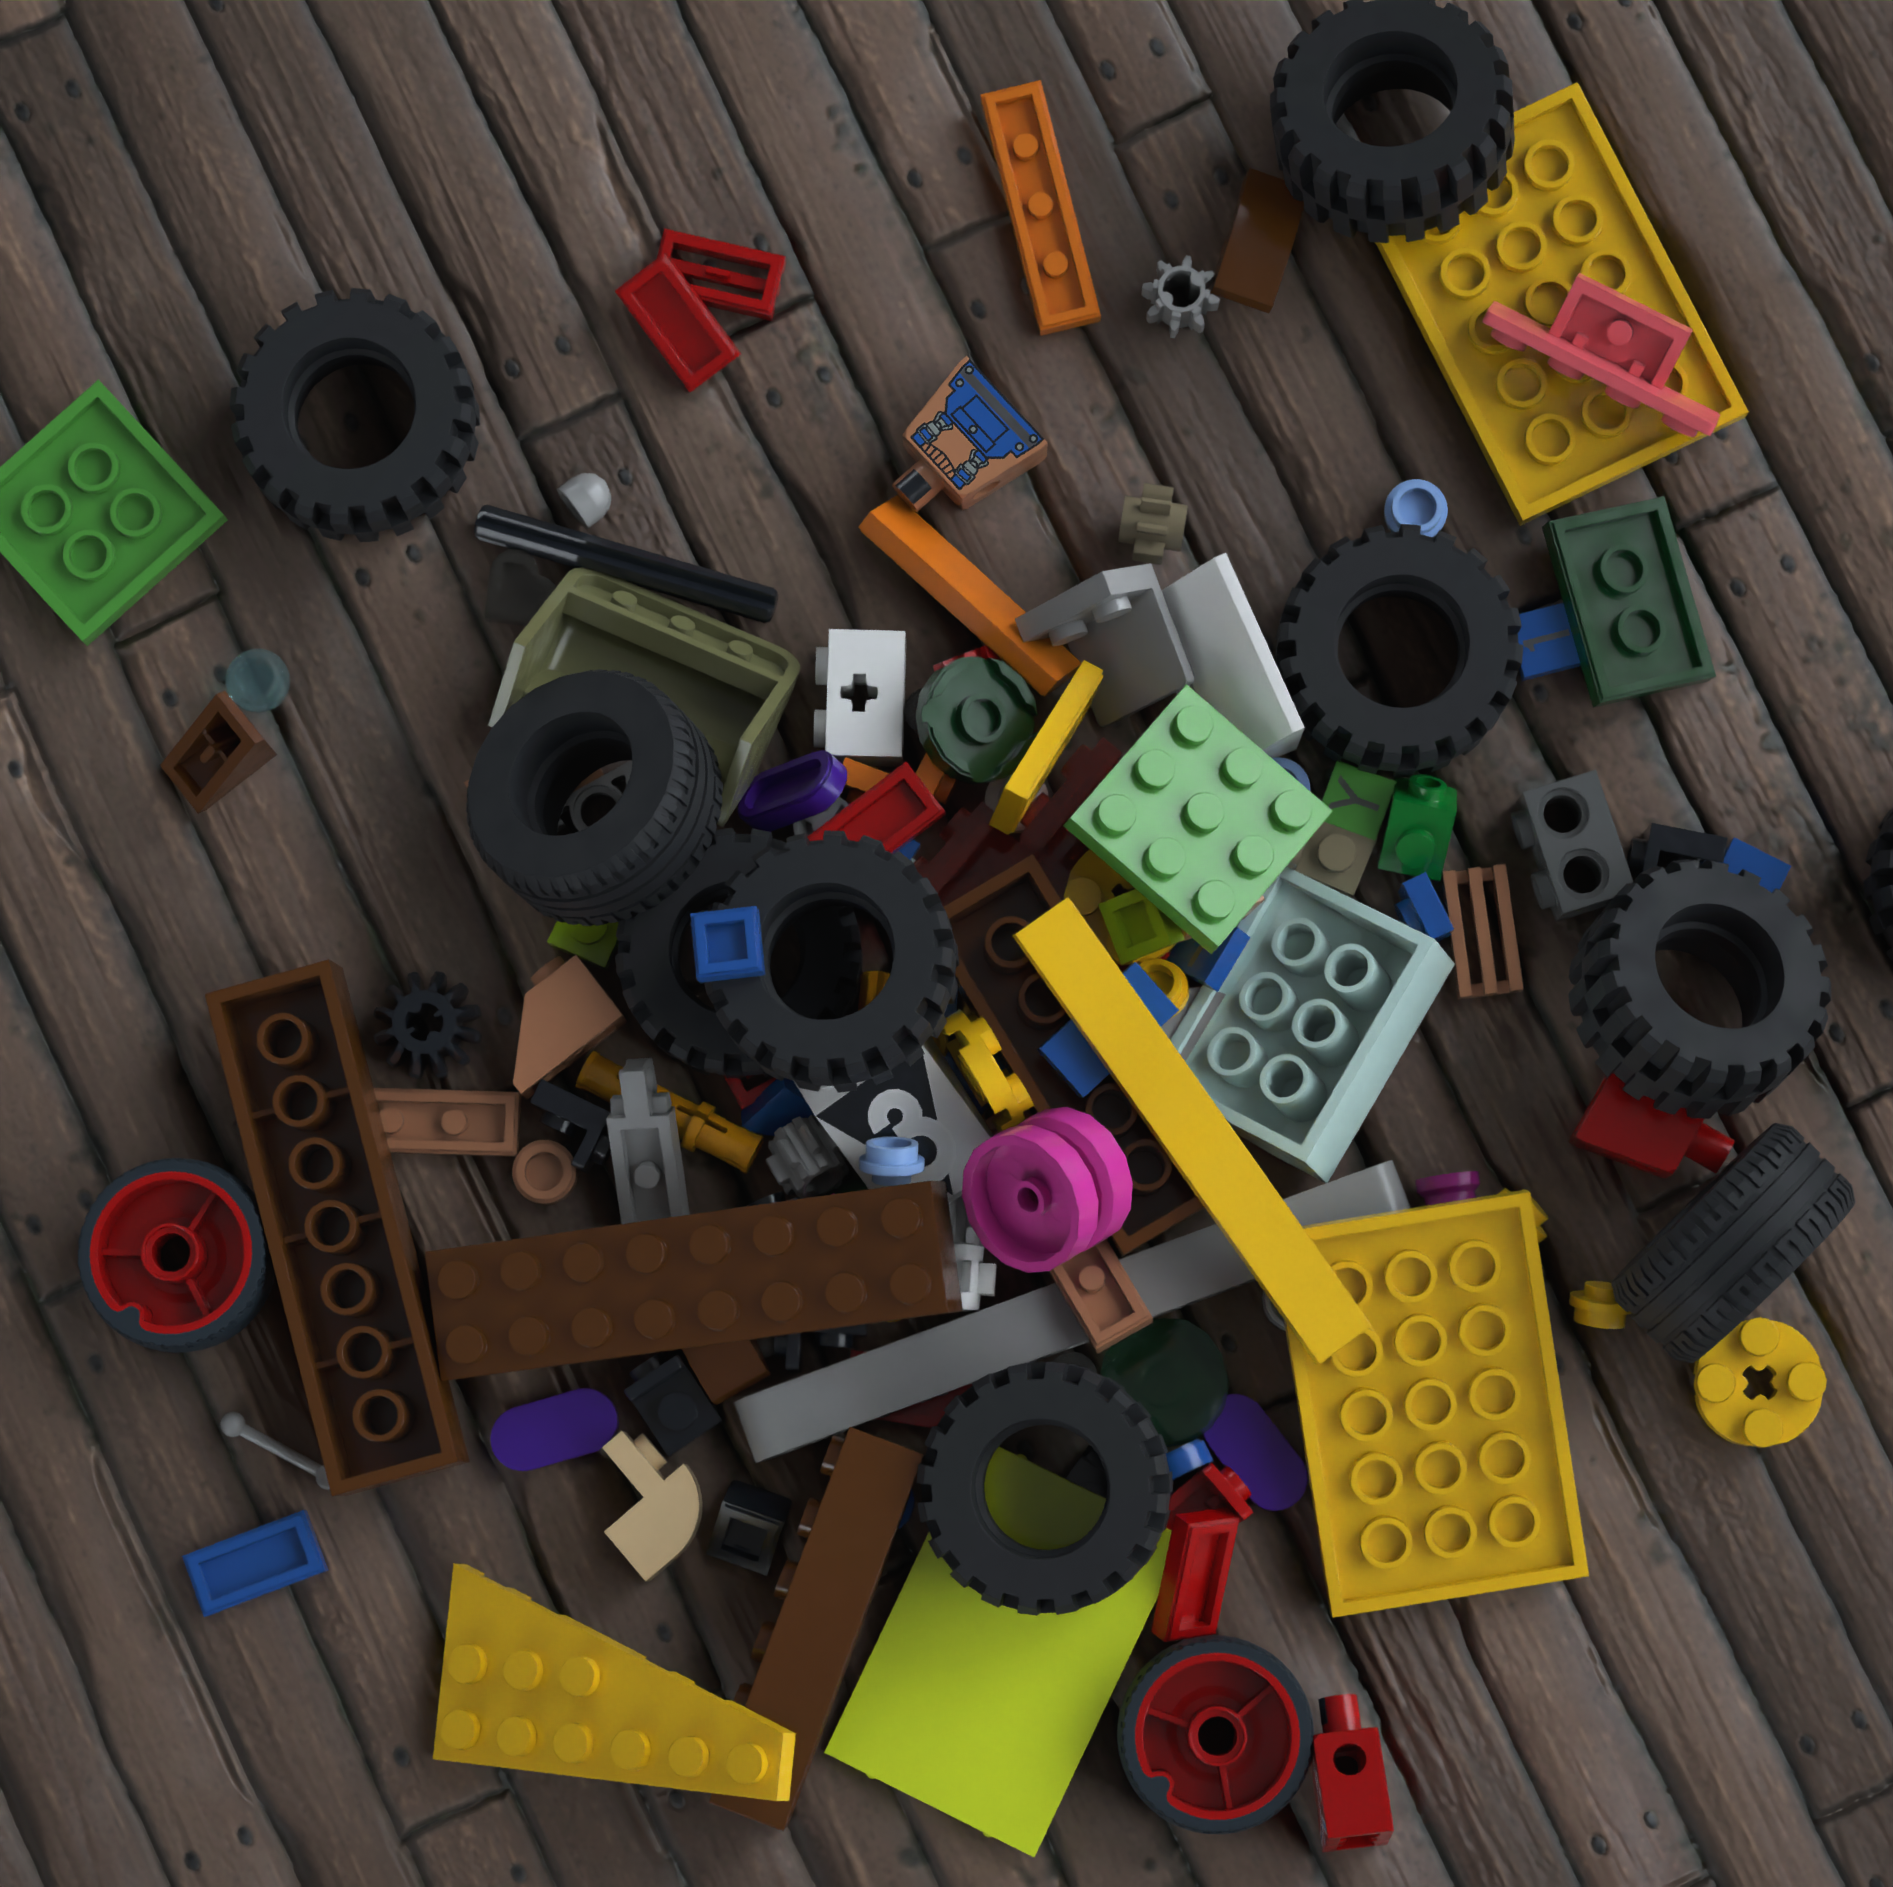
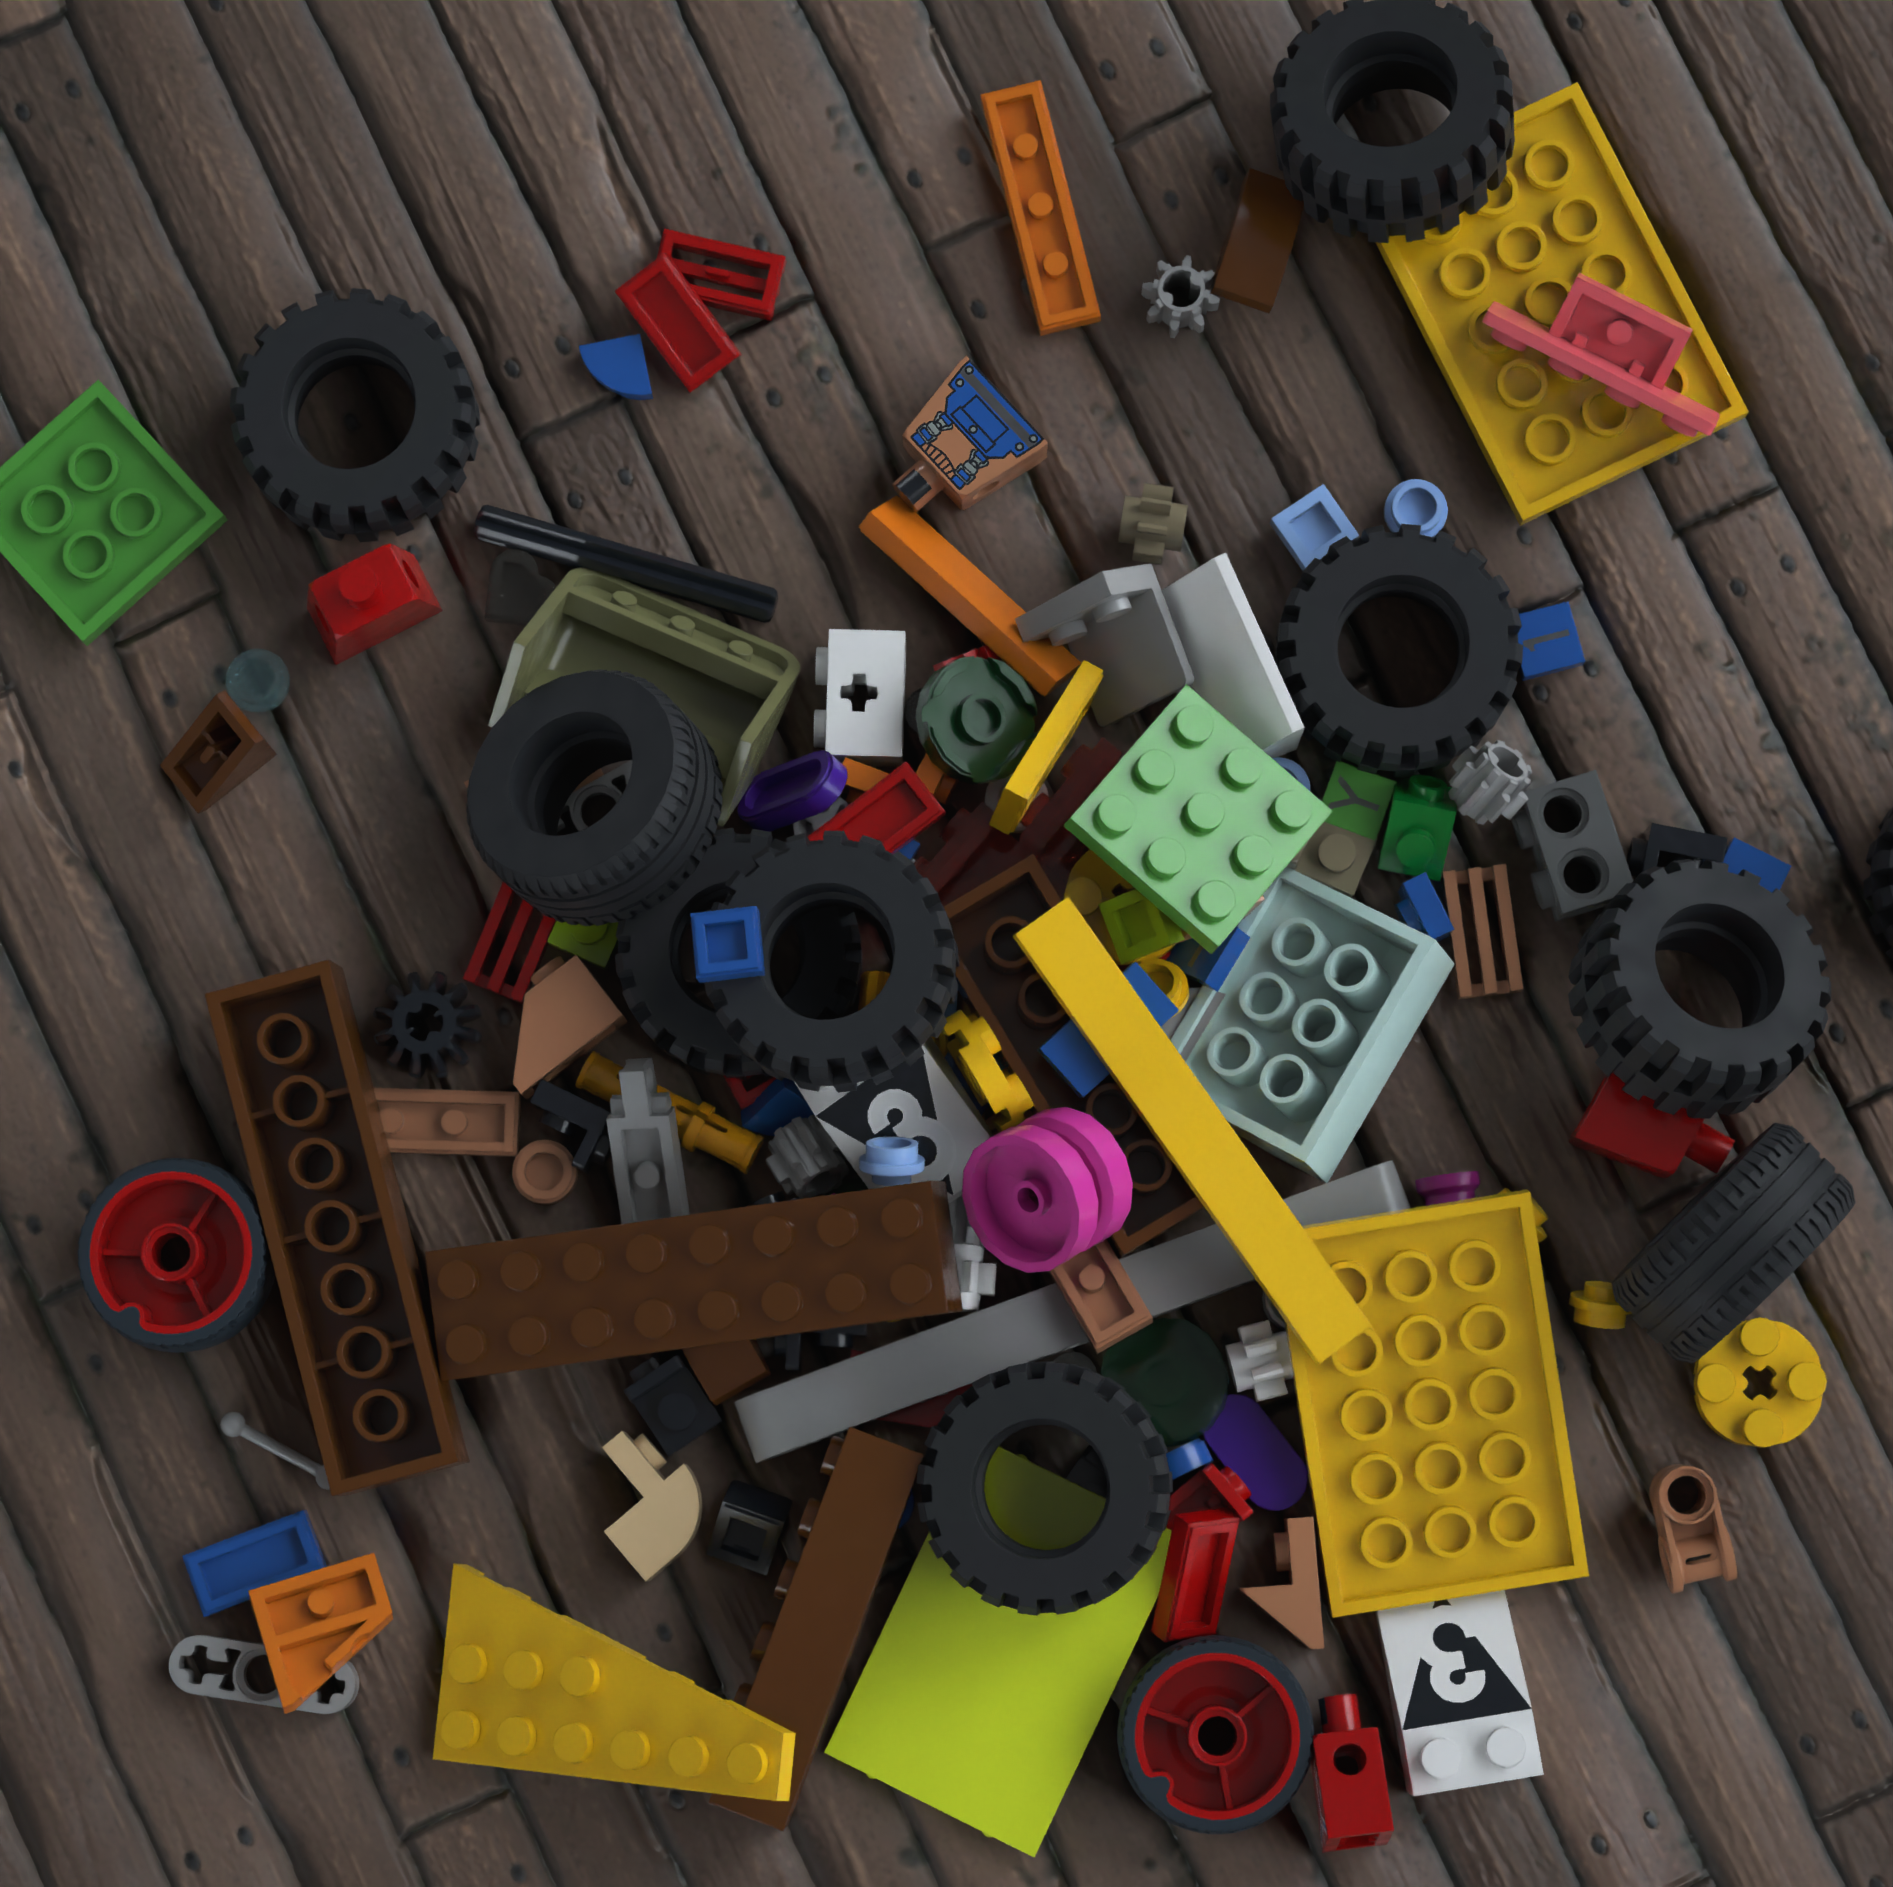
dark purple tile [490,1388,619,1471] -> none
light grey hinge [557,473,611,529] -> none
dark green tile [1542,496,1716,708] -> none
none -> light grey beam [169,1635,359,1714]
none -> orange wing [248,1553,393,1714]
none -> red torso [307,543,443,665]
none -> red tile [463,882,557,1004]
none -> blue tile [579,334,653,400]
none -> white gear [1225,1320,1293,1402]
none -> nougat slope [1238,1517,1324,1649]
none -> light blue plate [1270,484,1359,571]
none -> white slope [1375,1590,1544,1796]
none -> light grey gear [1448,740,1532,825]
none -> nougat piece [1649,1464,1737,1594]

